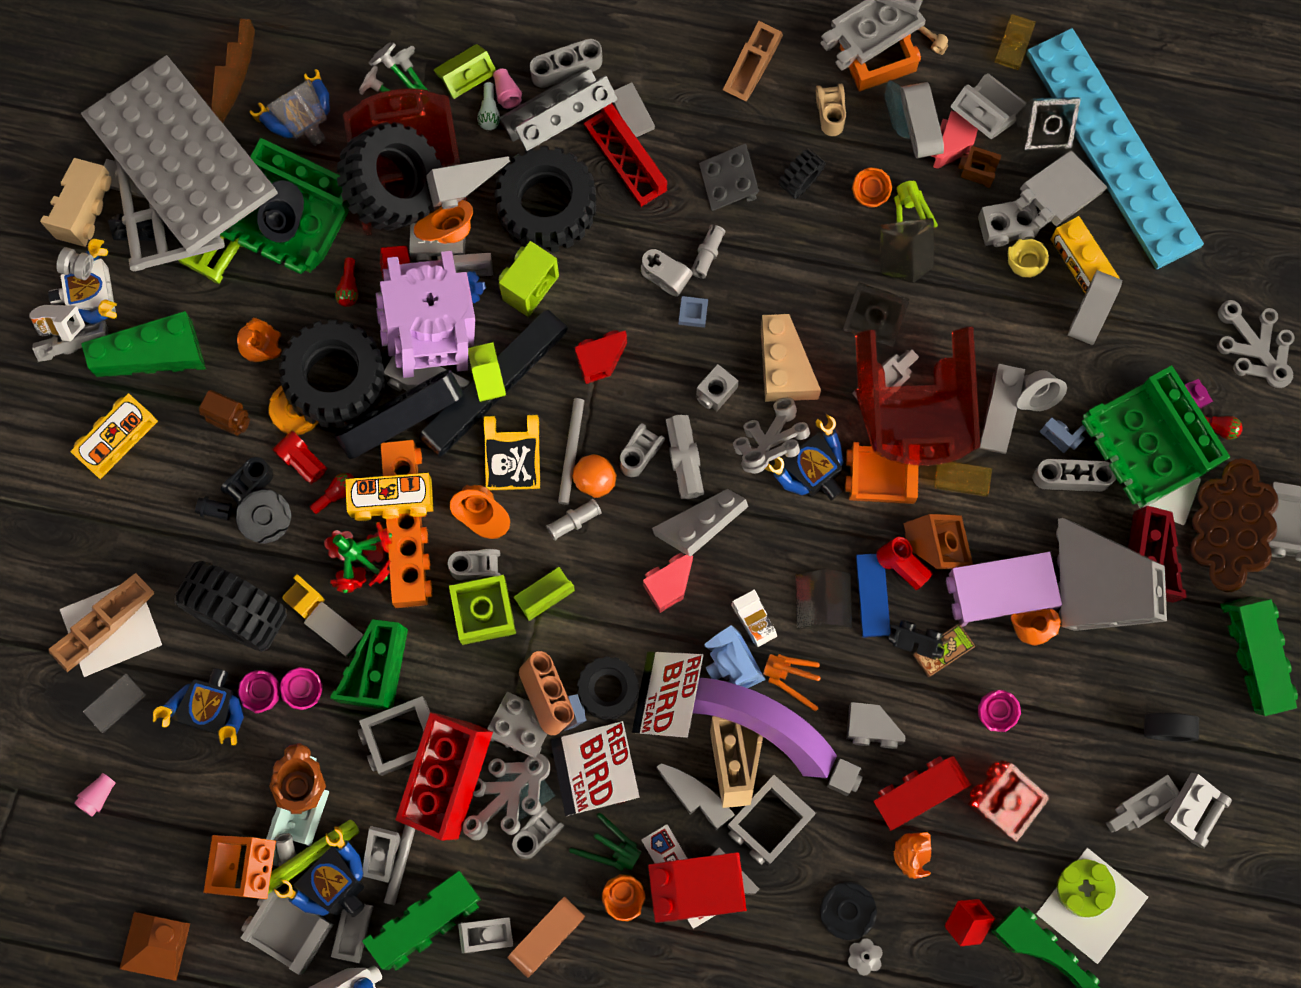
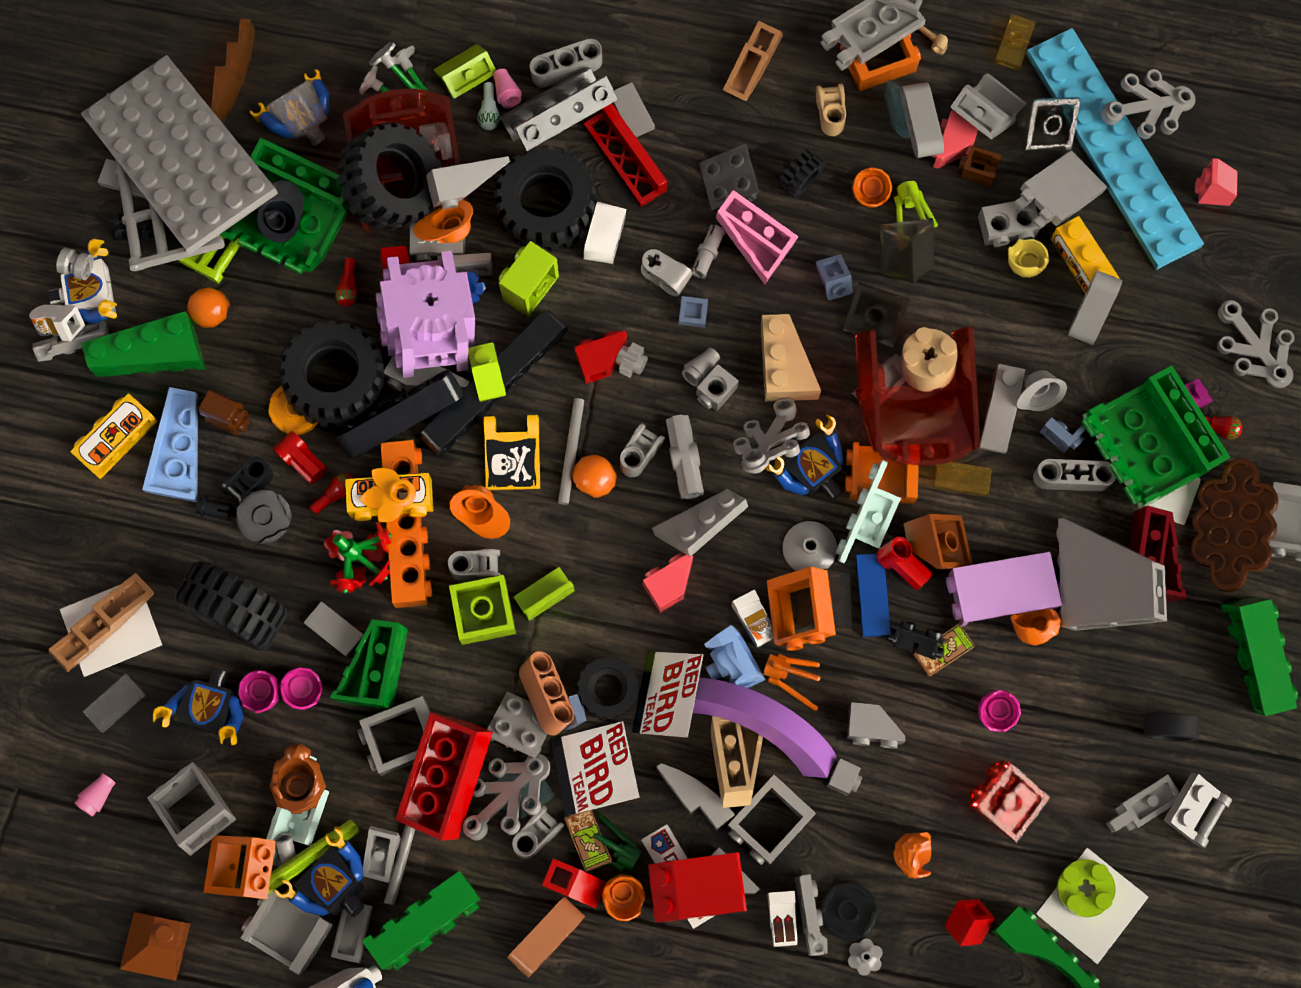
tan wedge [40,158,112,247] -> none
orange hair [237,317,282,362] -> none
yellow panel [282,574,325,620] -> none
light grey slope [458,917,513,953] -> none
light grey pin [546,498,602,540] -> none
red wedge [874,756,971,831] -> none
none -> light blue wing [142,387,198,502]
none -> light grey window [147,762,236,856]
none -> orange hair [187,287,230,328]
none -> light orange plate [360,468,416,522]
none -> clear bracket [419,122,453,160]
none -> red slope [542,859,607,909]
none -> tile [564,810,612,872]
none -> white piece [584,202,626,264]
none -> light grey gear [615,343,648,378]
none -> light grey cone [682,348,720,386]
none -> bright pink wedge [716,190,798,285]
none -> orange window [767,566,836,651]
none -> white leg [767,891,797,947]
none -> light grey dish [783,521,837,571]
none -> light grey hinge [795,874,828,956]
none -> sand blue bracket [816,254,853,300]
none -> light aqua bracket [835,460,901,563]
none -> tan brick [901,327,957,392]
none -> light grey plant [1101,69,1195,139]
none -> coral slope [1195,158,1237,206]

